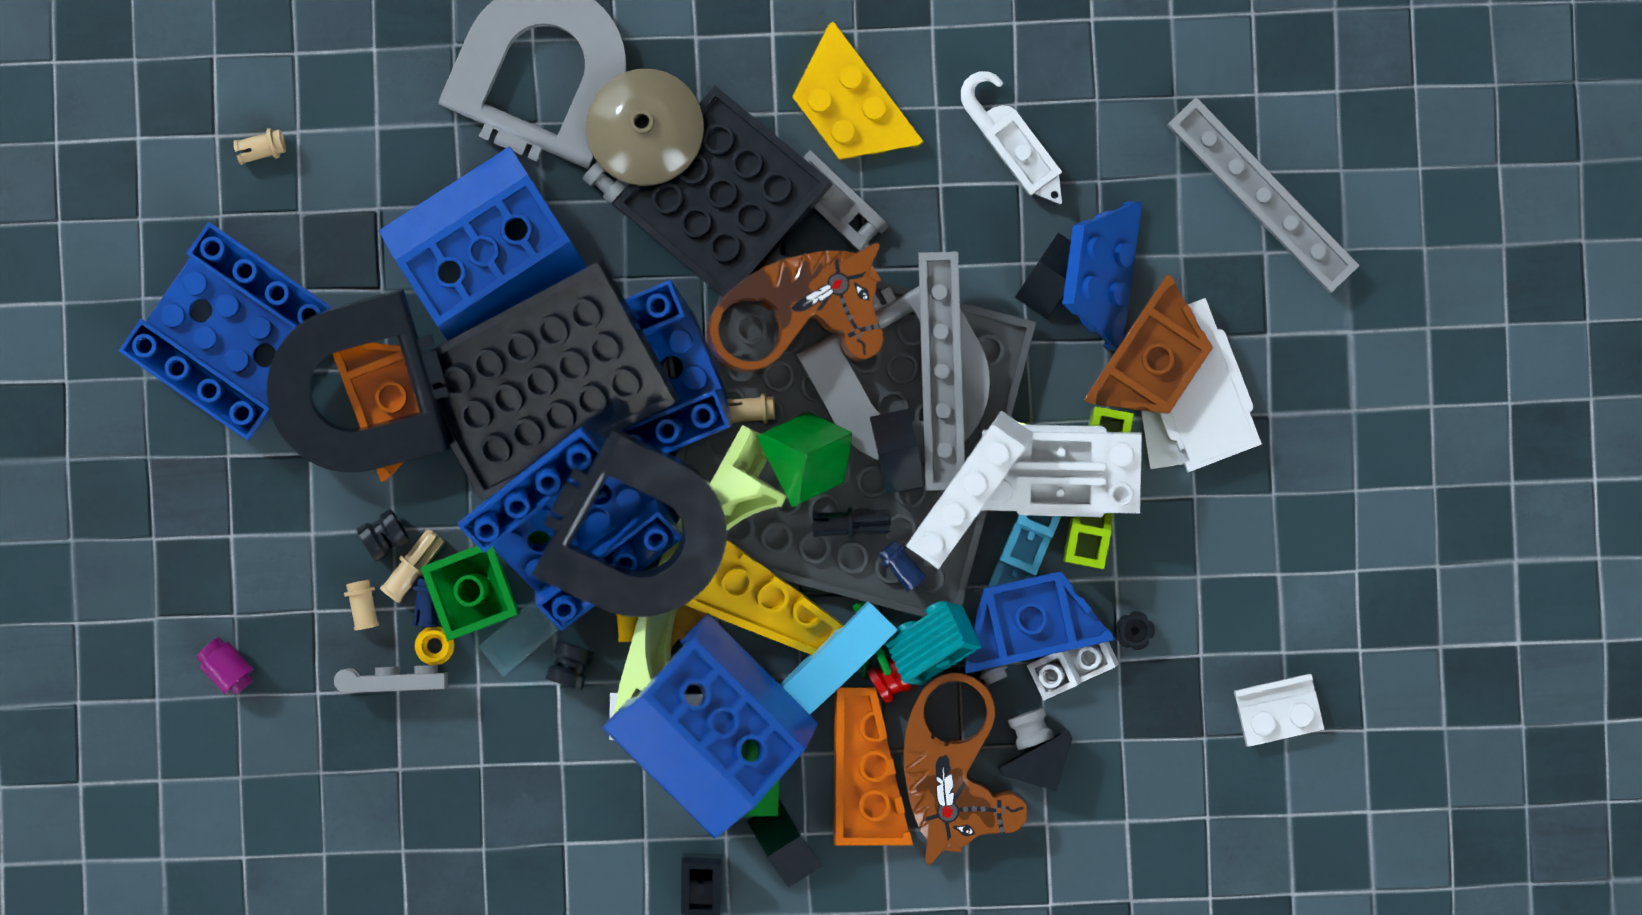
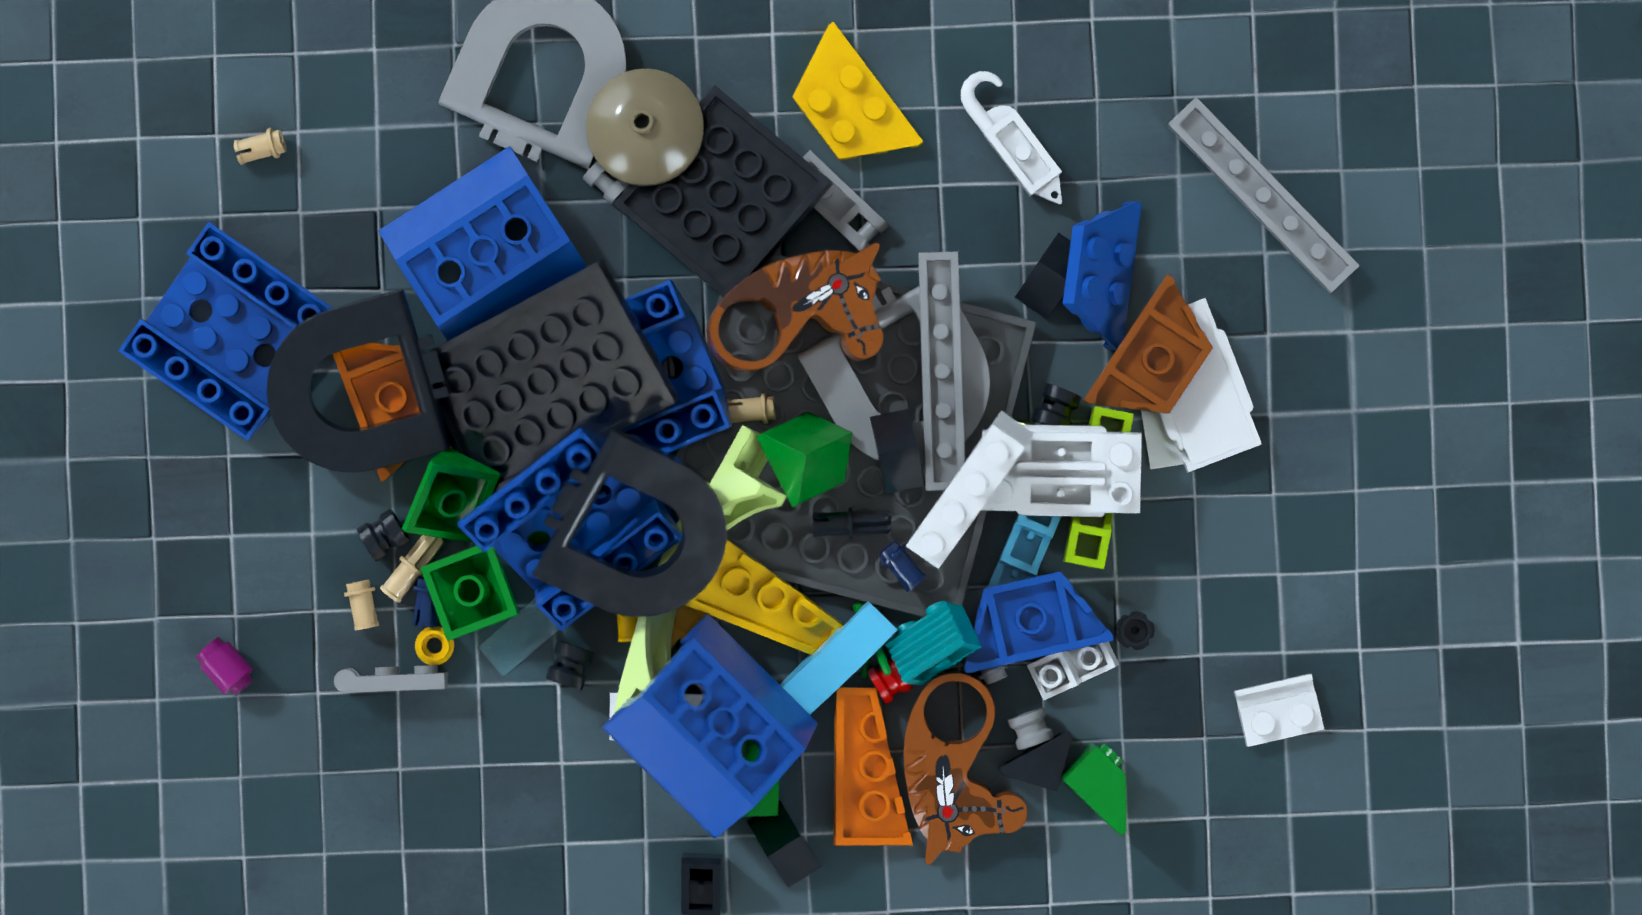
none -> green slope [402,448,500,542]
none -> black wheel [1032,383,1082,425]
none -> green slope [1061,743,1127,836]

